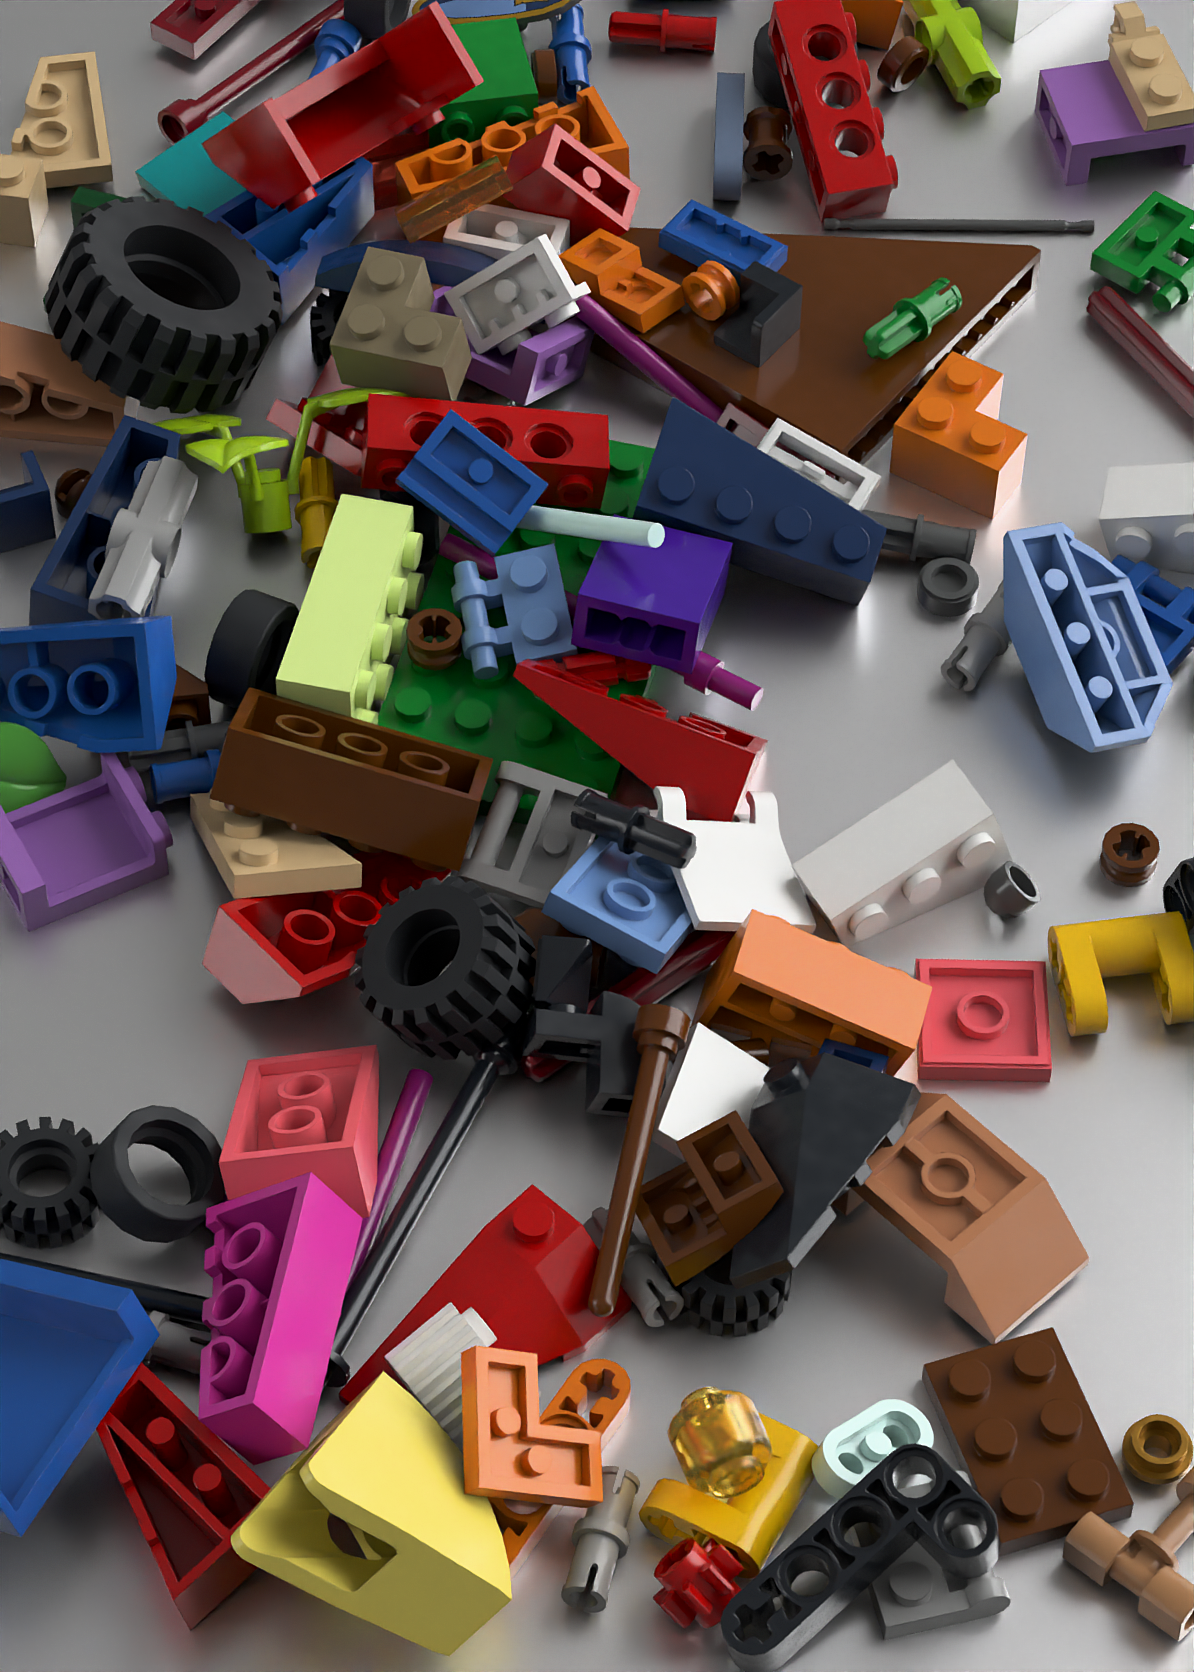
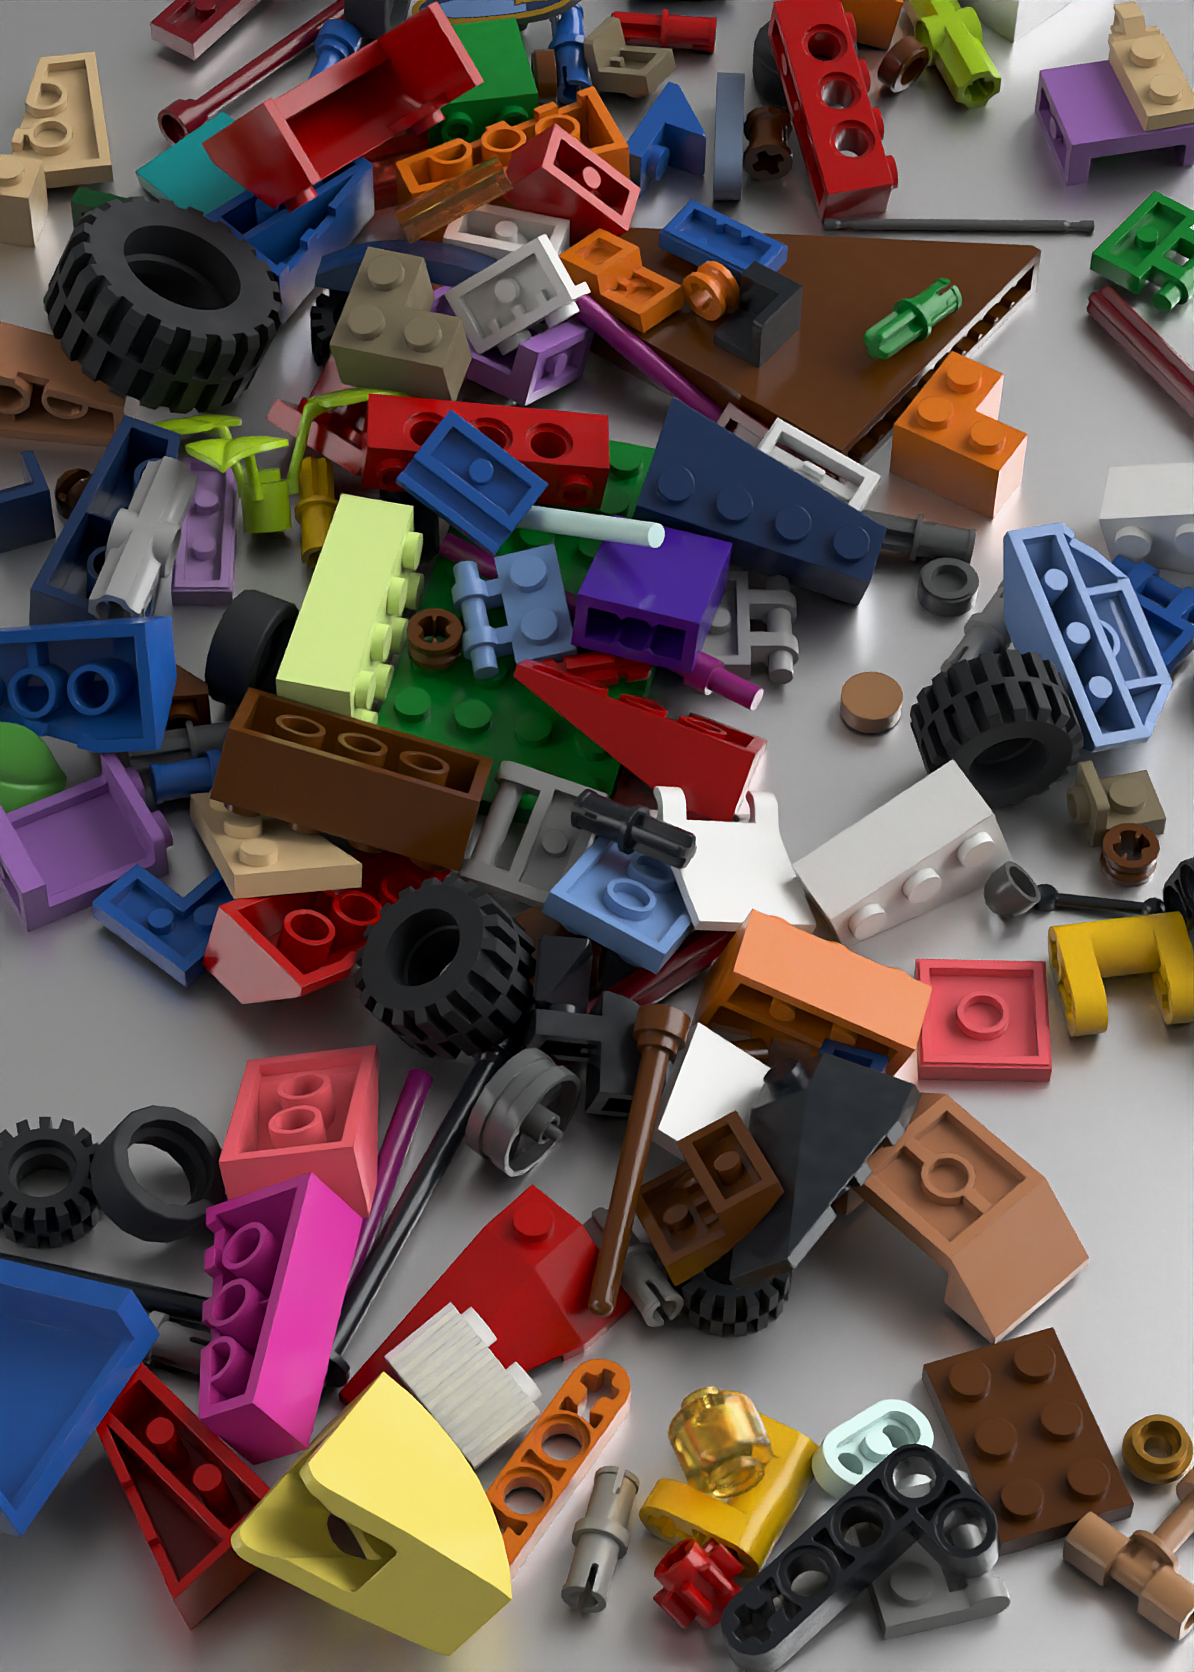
orange plate [461,1345,603,1508] -> none
none -> blue plate [91,864,235,987]
none -> lavender tile [171,456,239,605]
none -> dark grey wheel [465,1048,581,1177]
none -> dark tan bracket [583,17,676,98]
none -> blue slope [626,82,706,198]
none -> light grey plate [701,571,799,684]
none -> medium nougat tile [840,672,903,733]
none -> black tyre [910,650,1083,809]
none -> black hinge [1034,884,1167,915]
none -> dark tan bracket [1067,760,1167,847]

